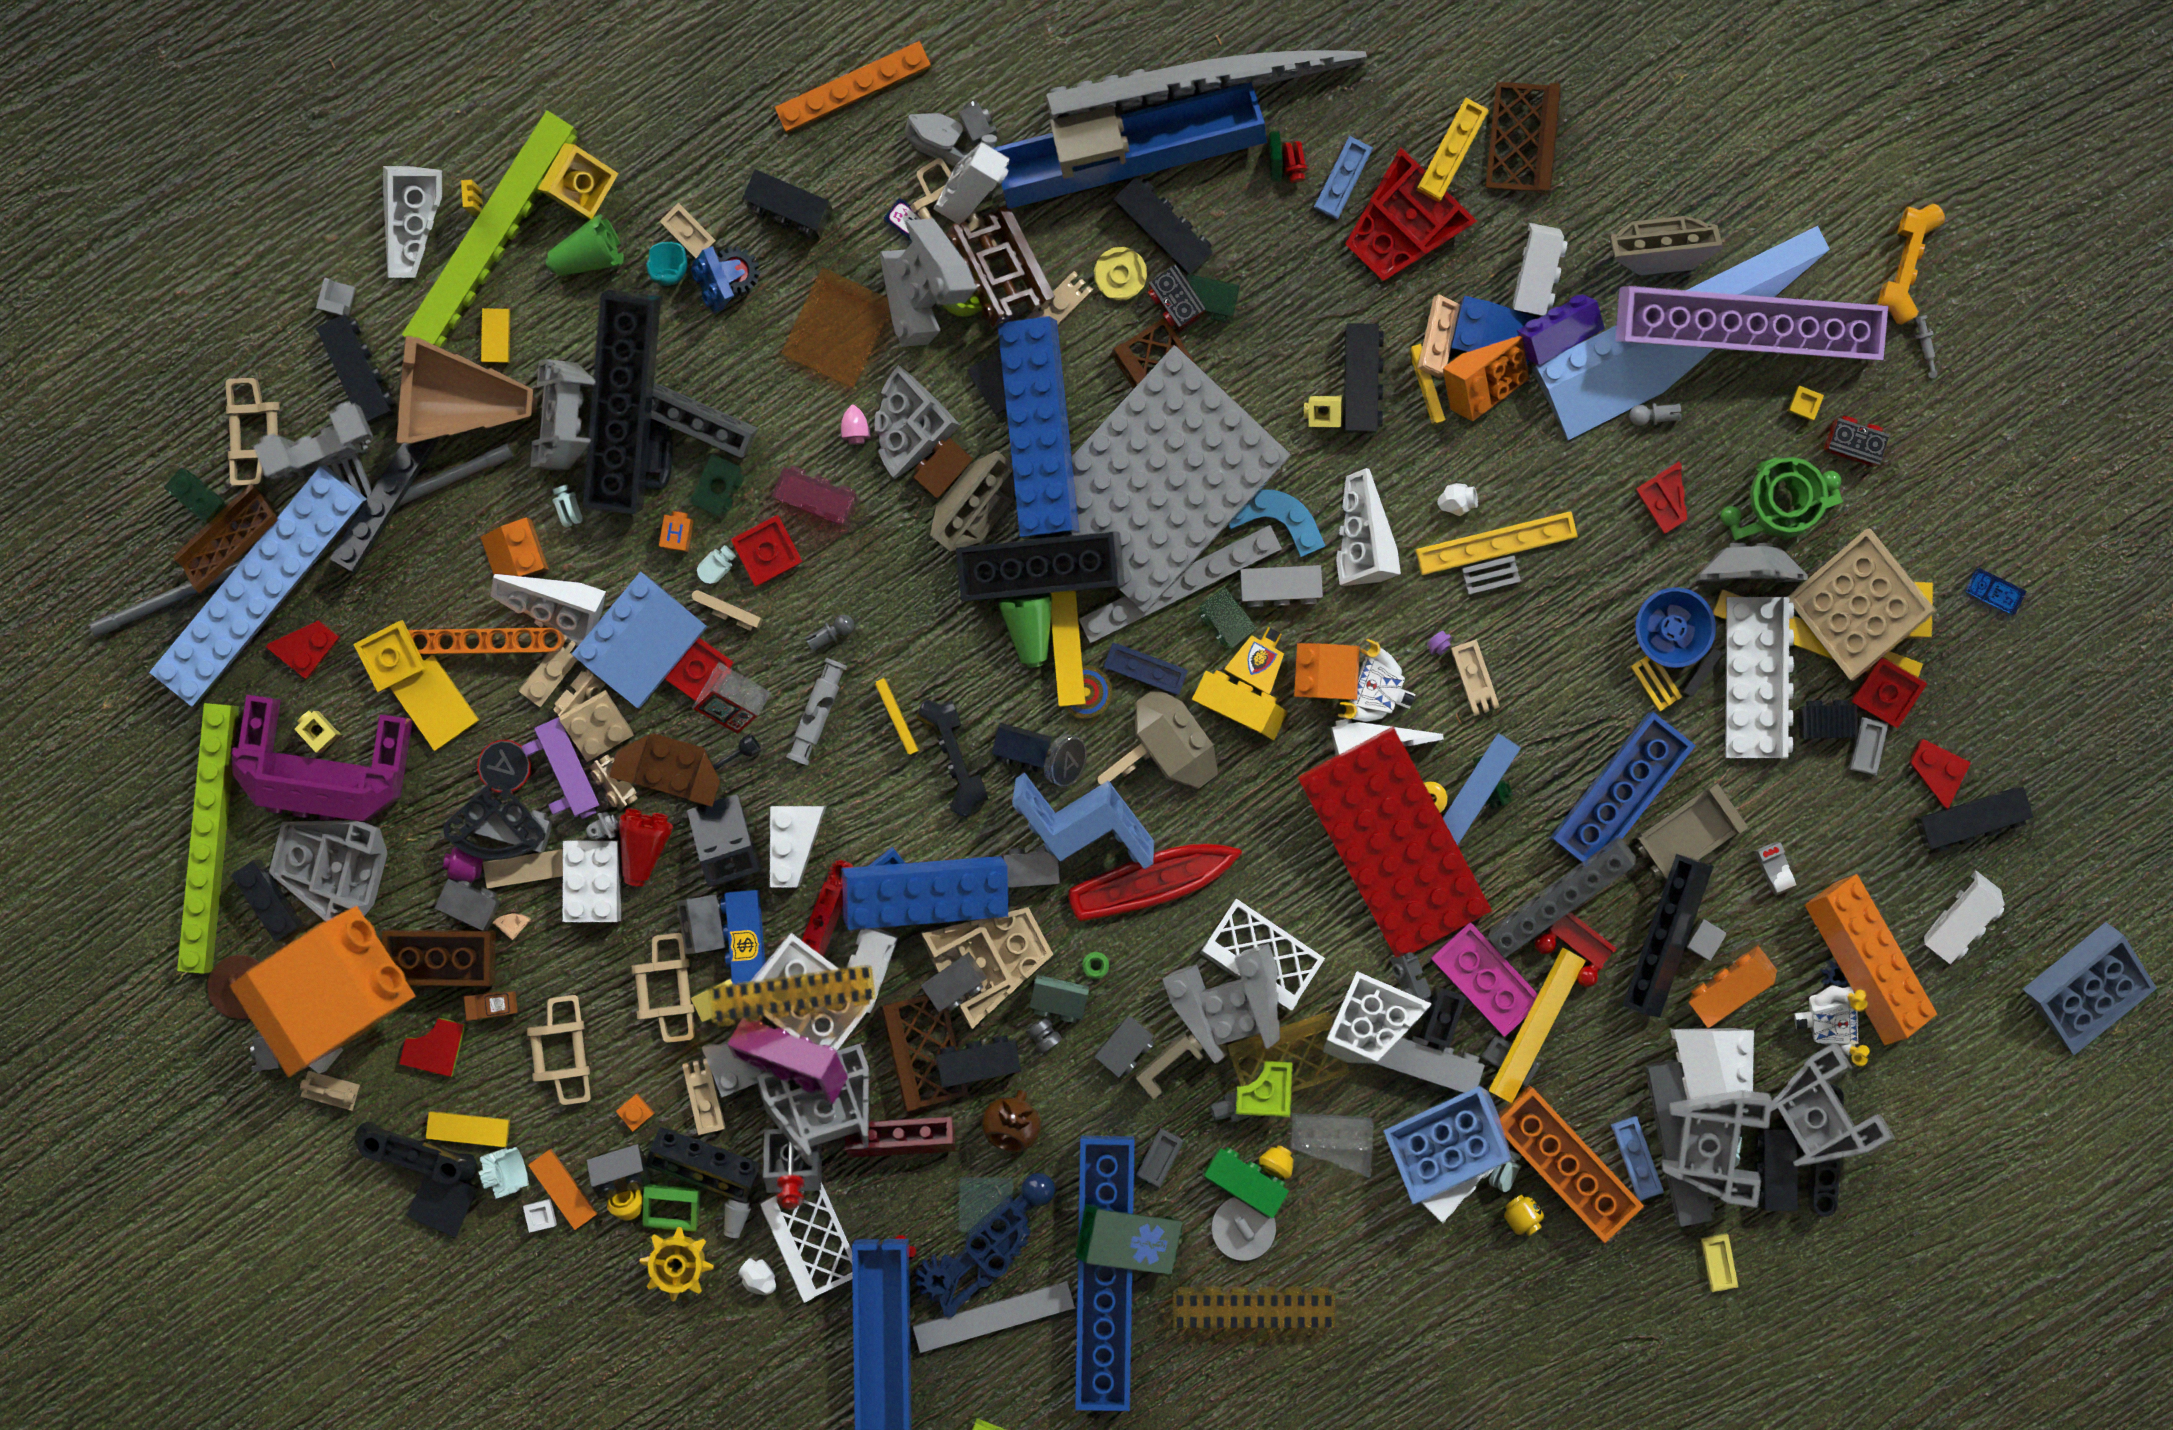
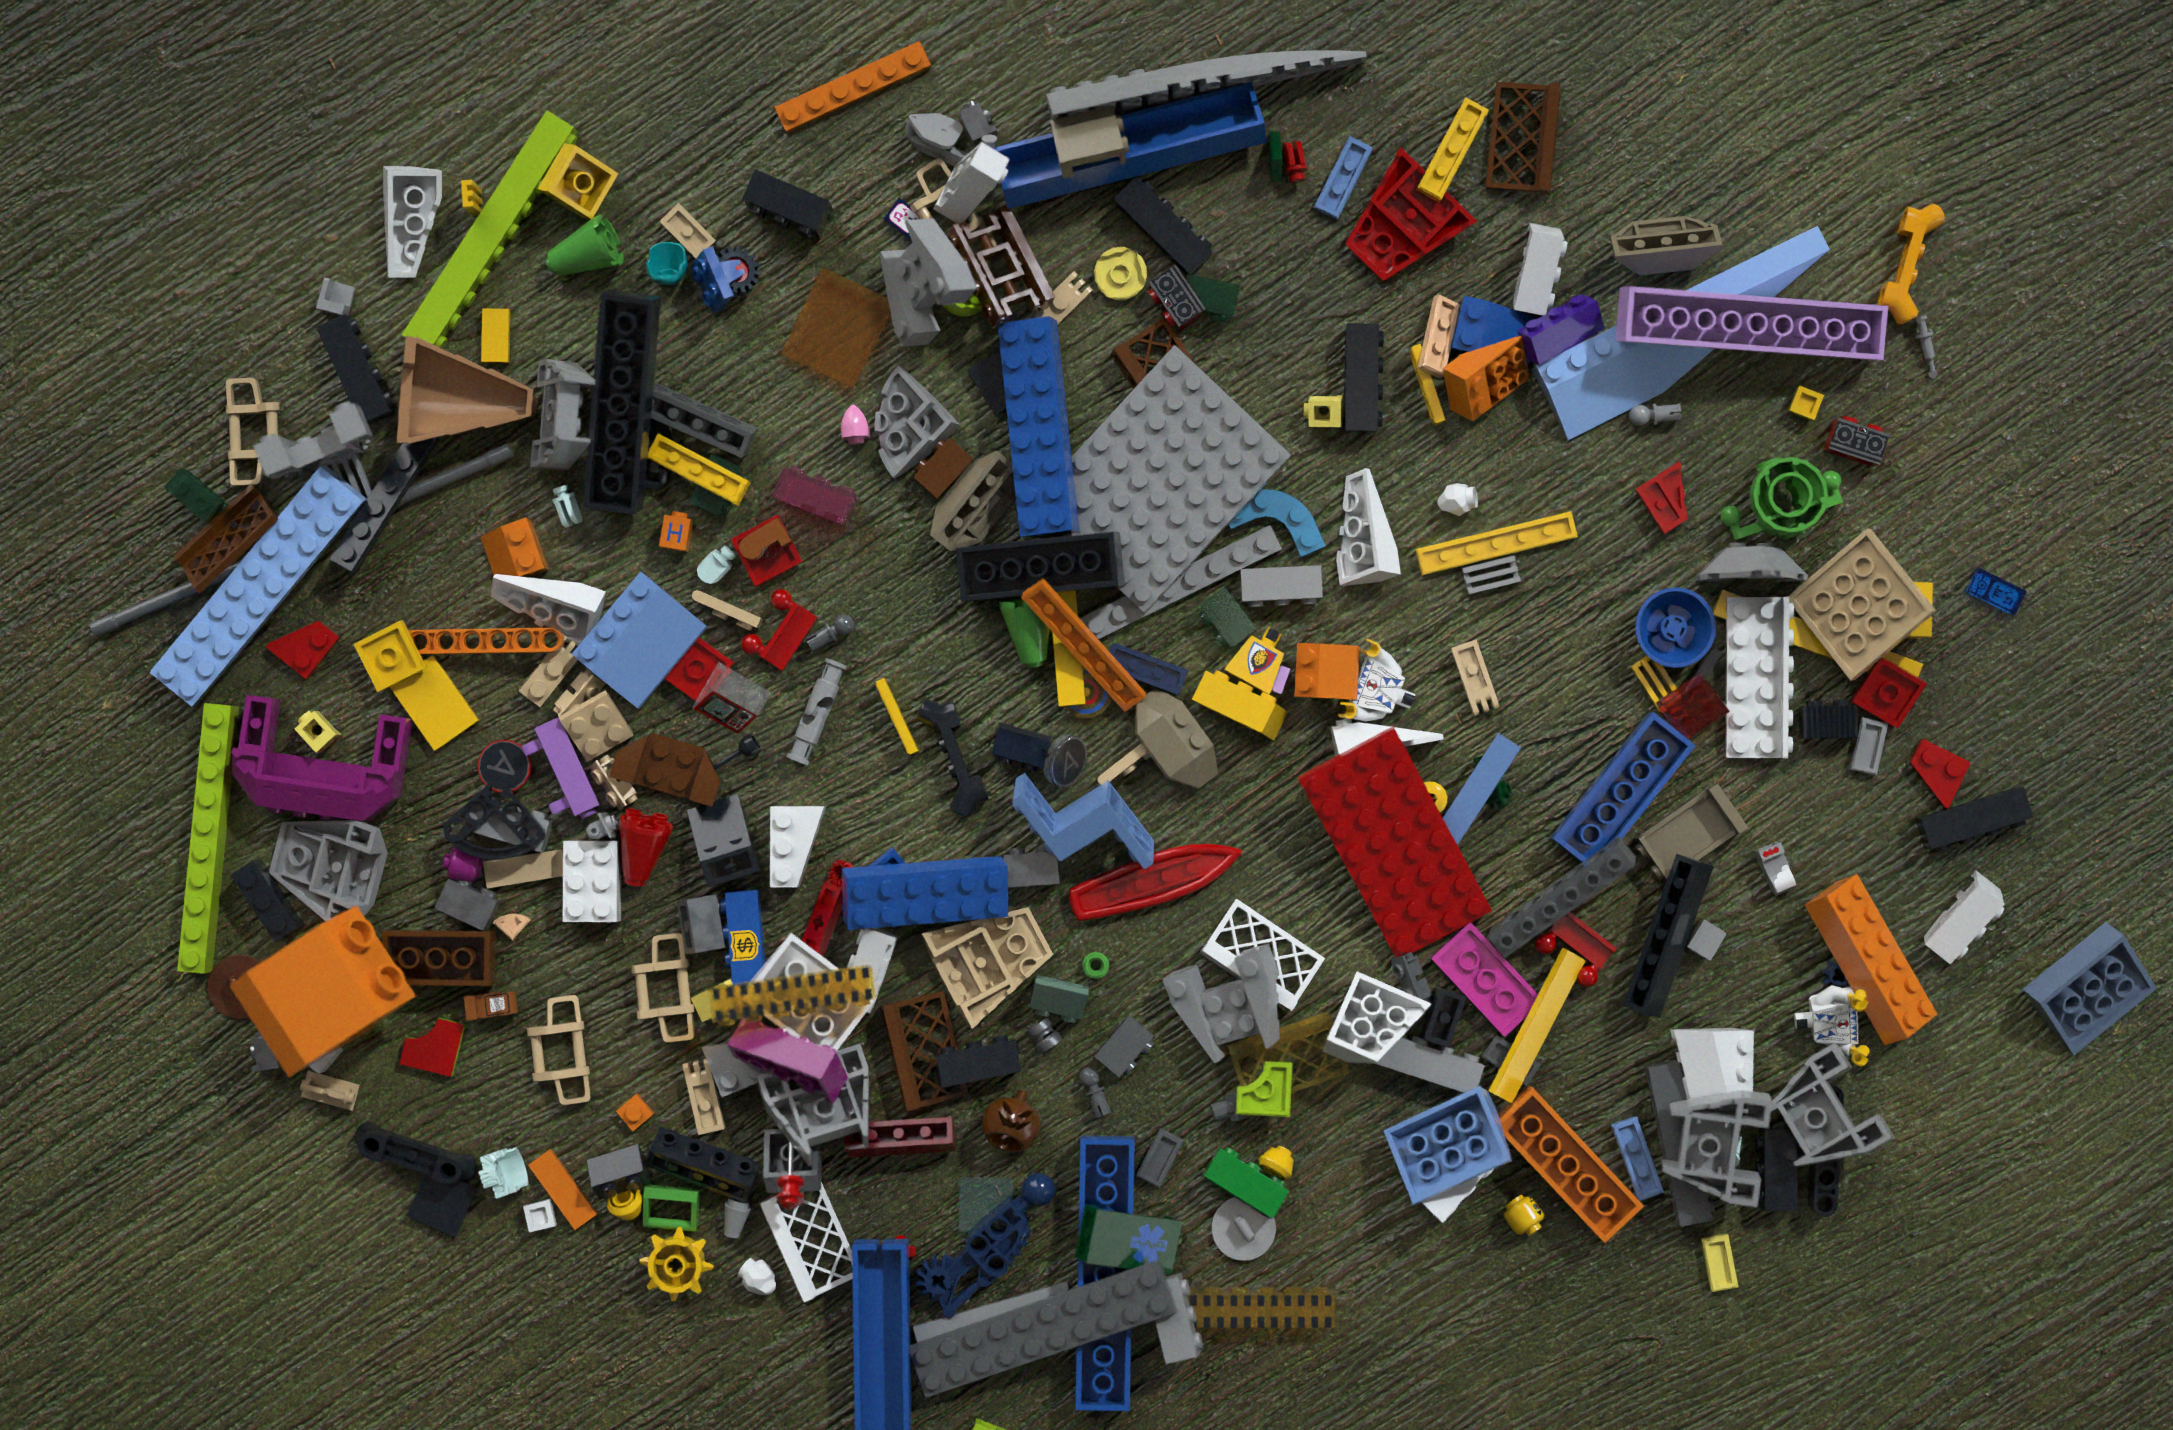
yellow tile [426,1111,510,1147] -> none
flat silver brick [921,952,987,1012] -> none
dark tan panel [1135,1033,1203,1099] -> none
clear wedge [1289,1113,1374,1178] -> none
medium lavender plate [1427,631,1452,655] -> none
light aqua arm [1489,1149,1522,1192] -> none
orange wedge [1689,945,1777,1028] -> none
none -> yellow tile [648,434,751,506]
none -> dark orange leg [739,518,793,560]
none -> red gear [741,589,818,671]
none -> dark grey plate [910,1259,1178,1398]
none -> orange plate [1022,579,1146,712]
none -> dark grey pin [1079,1067,1111,1118]
none -> light grey brick [1155,1273,1203,1364]
none -> lavender tile [1271,666,1290,695]
none -> clear red plate [1656,673,1730,739]

